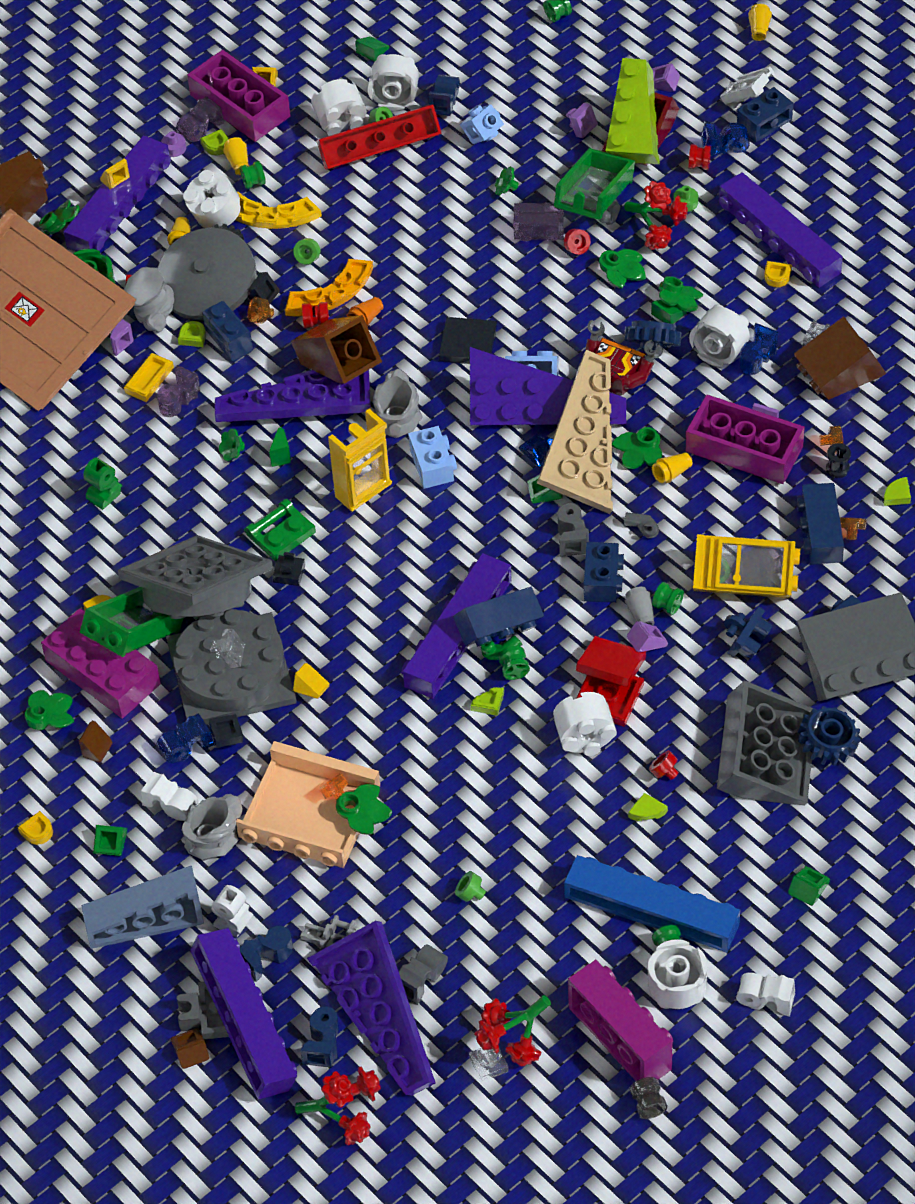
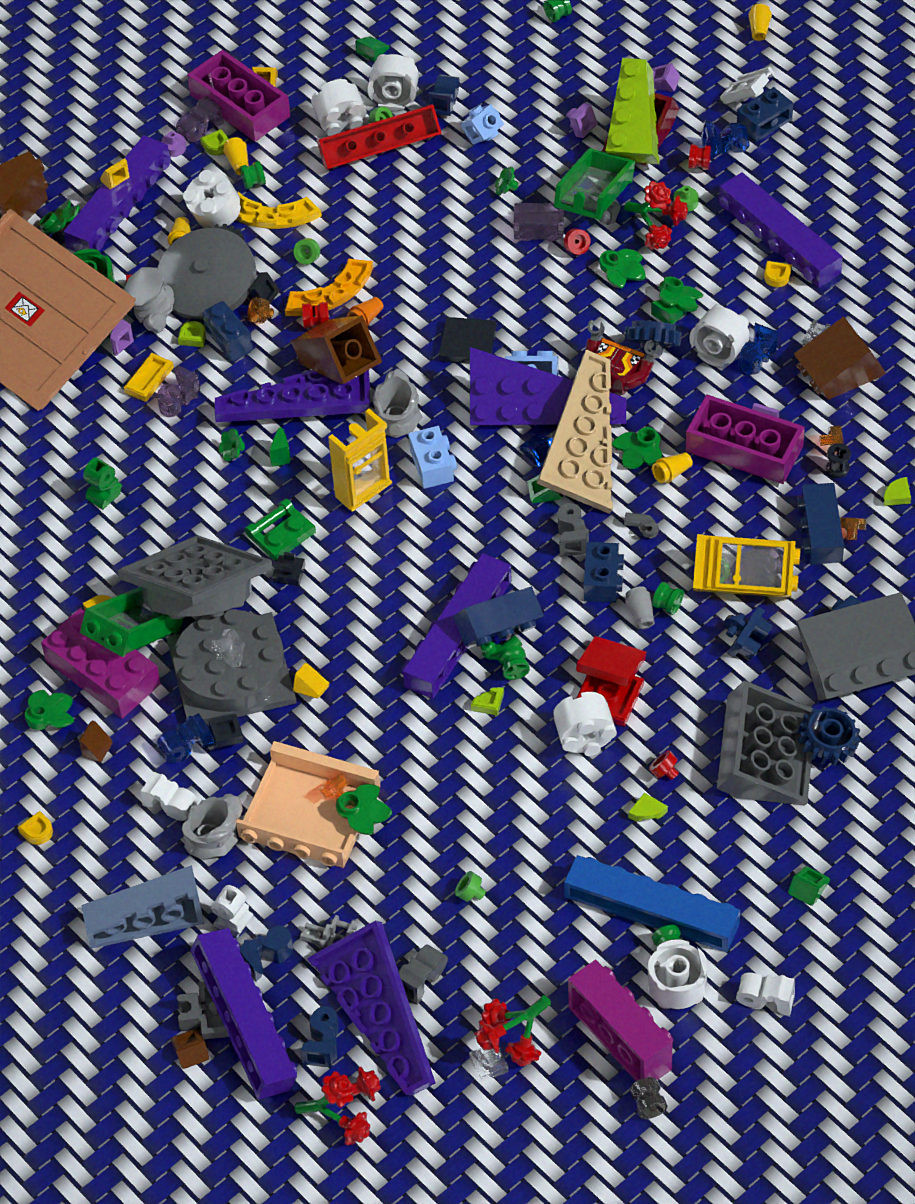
green slope [93,825,127,856] -> none
medium lavender slope [627,621,668,652] -> none

